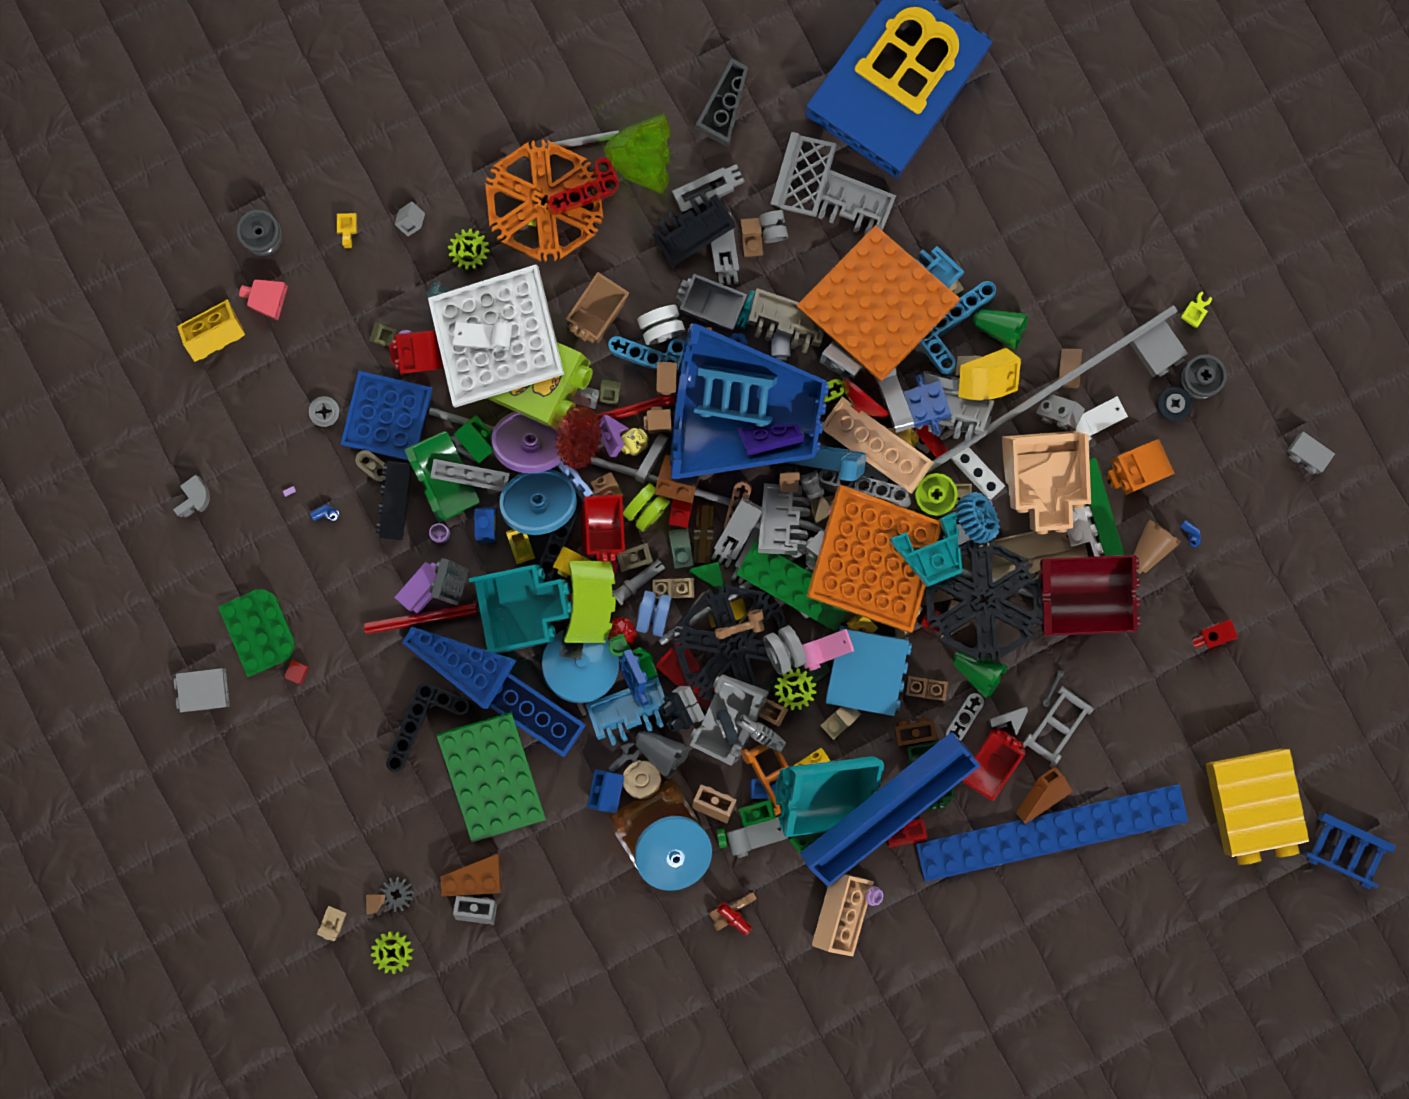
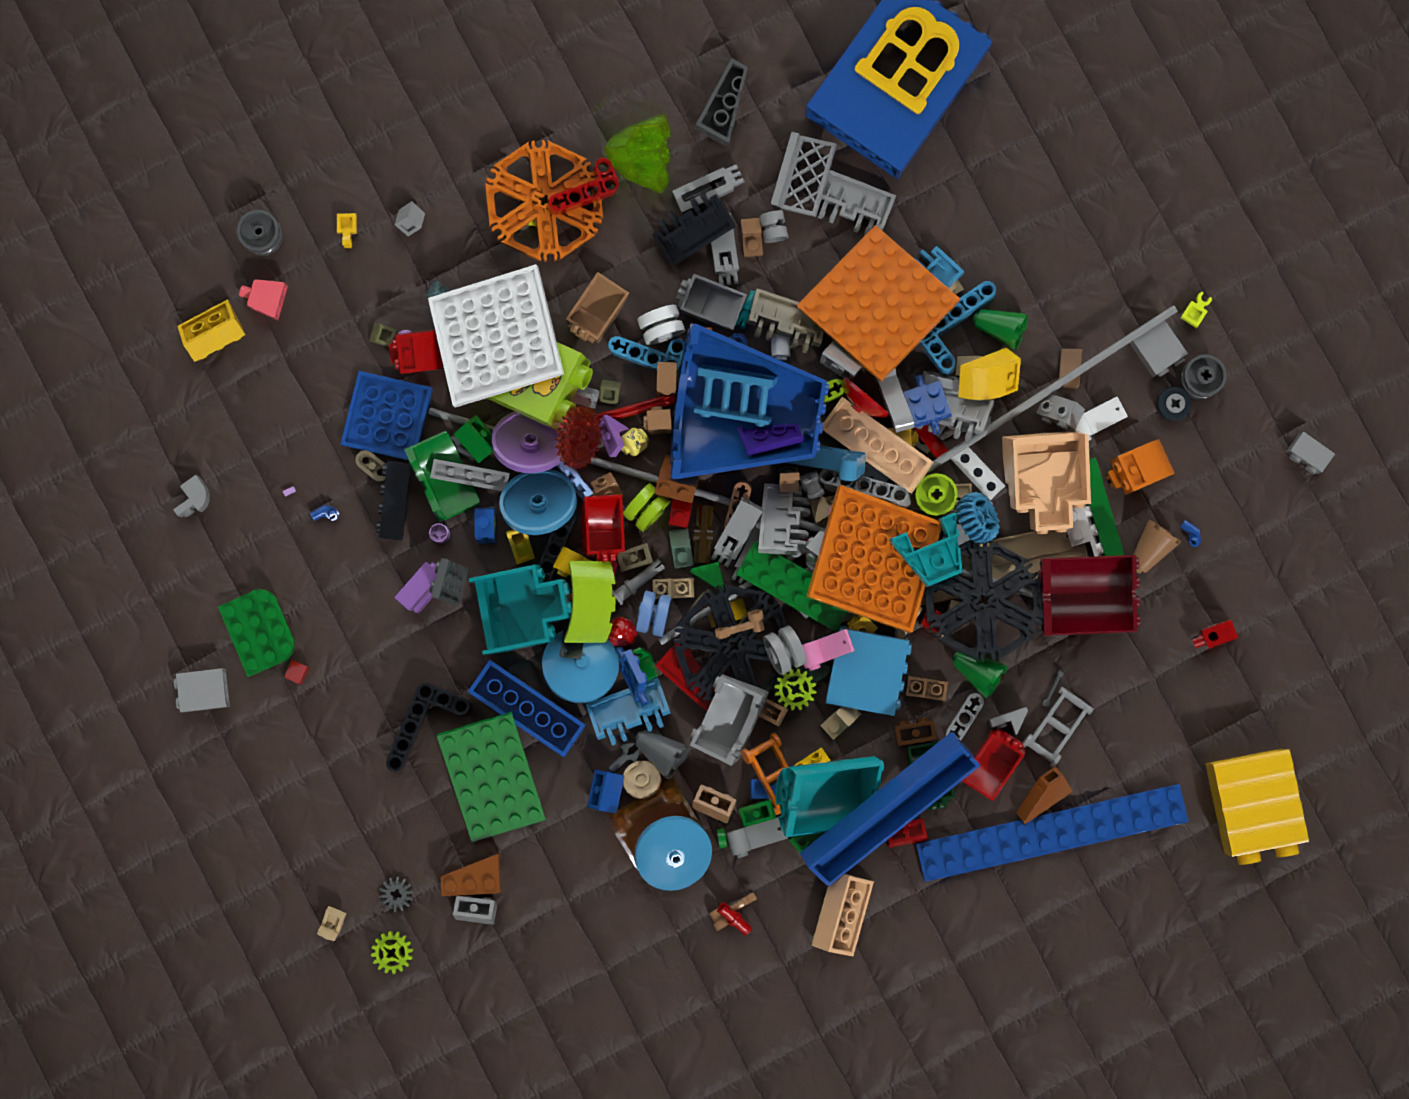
light grey gear [309,396,340,427] -> none
red axle [364,603,477,634] -> none
medium nougat tile [366,895,385,915] -> none
blue wing [402,627,516,709] -> none
lime gear [448,229,490,271] -> none
white door [453,319,512,350] -> none
light grey bar [545,130,620,148] -> none
green tile [608,633,630,656] -> none
light grey beam [635,433,669,484] -> none
black hips [659,686,705,732] -> none
black wheel [716,709,738,744] -> none
light grey hinge [737,715,786,752] -> none
lavender plate [866,886,883,906] -> none
blue fence [1301,812,1396,890] -> none

